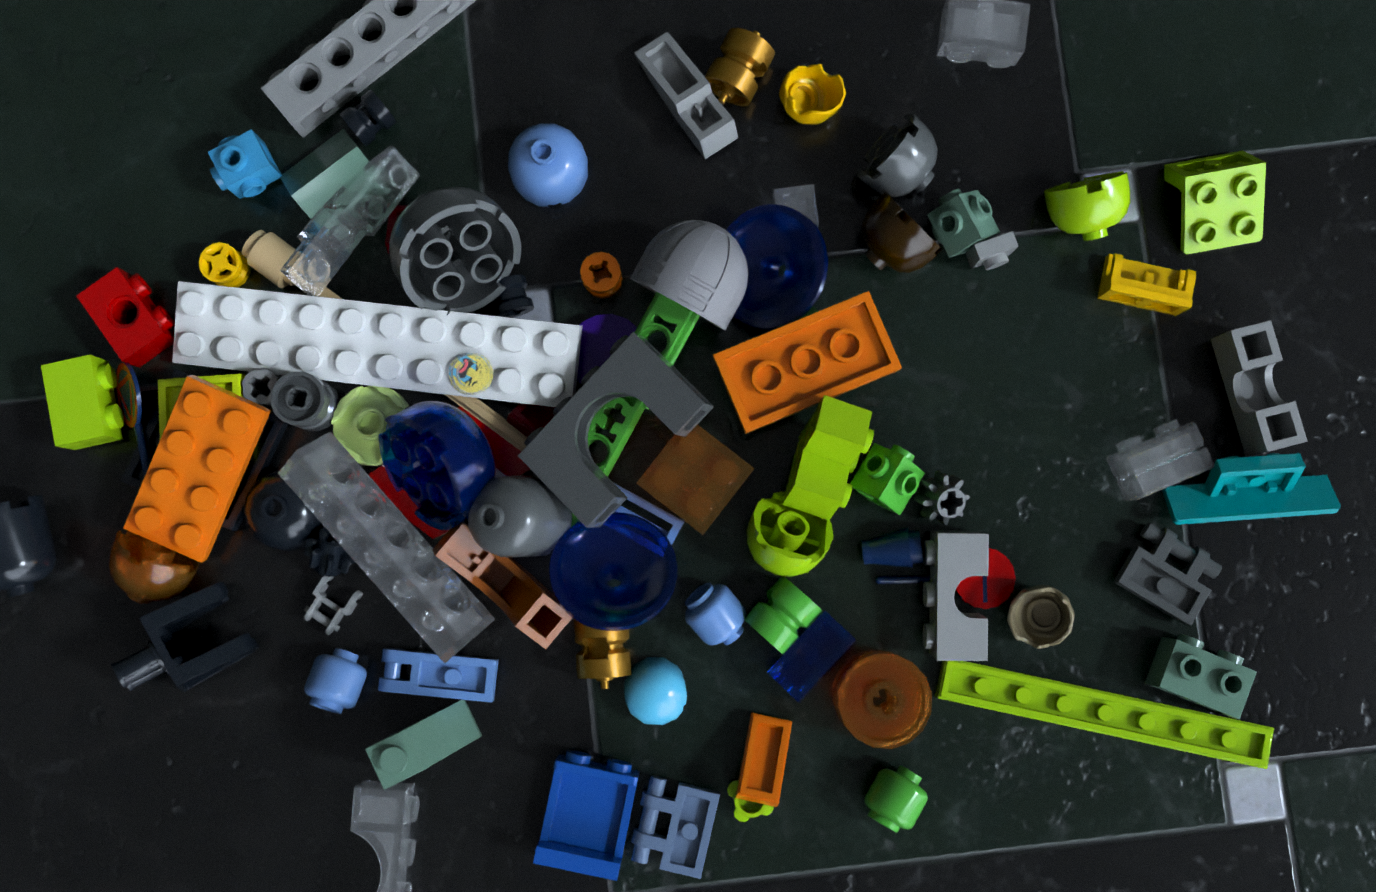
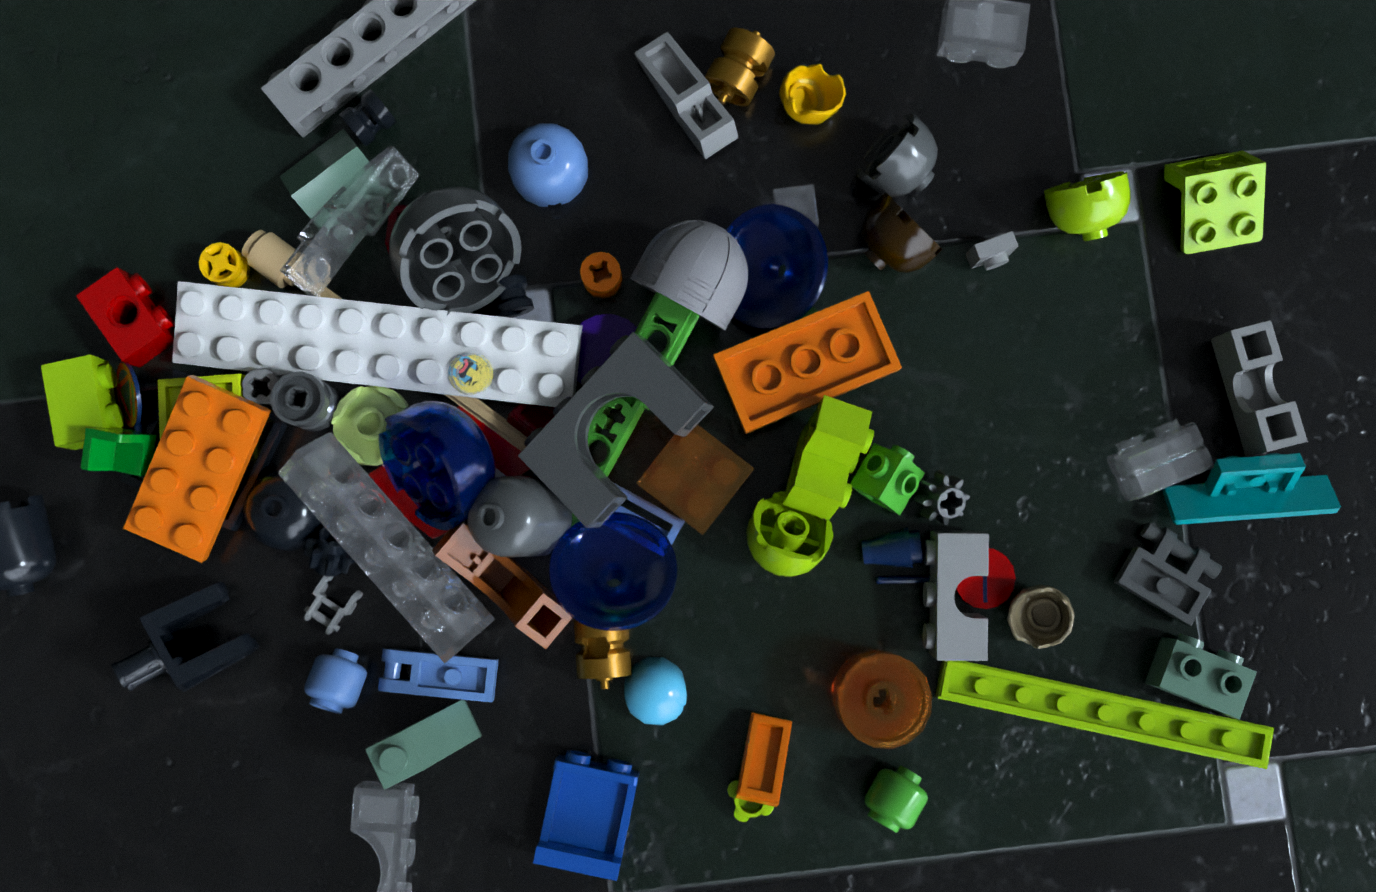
clear orange cylinder [109,530,200,603] -> none
dark azure brick [208,129,282,199] -> none
sand blue plate [631,775,720,879] -> none
medium blue head [685,583,746,646] -> none
bright green wheel [744,576,822,655] -> none
clear blue hinge [767,611,857,703] -> none
sand green brick [927,189,1001,258] -> none
yellow hinge [1097,253,1196,316] -> none
none -> green panel [81,428,157,476]

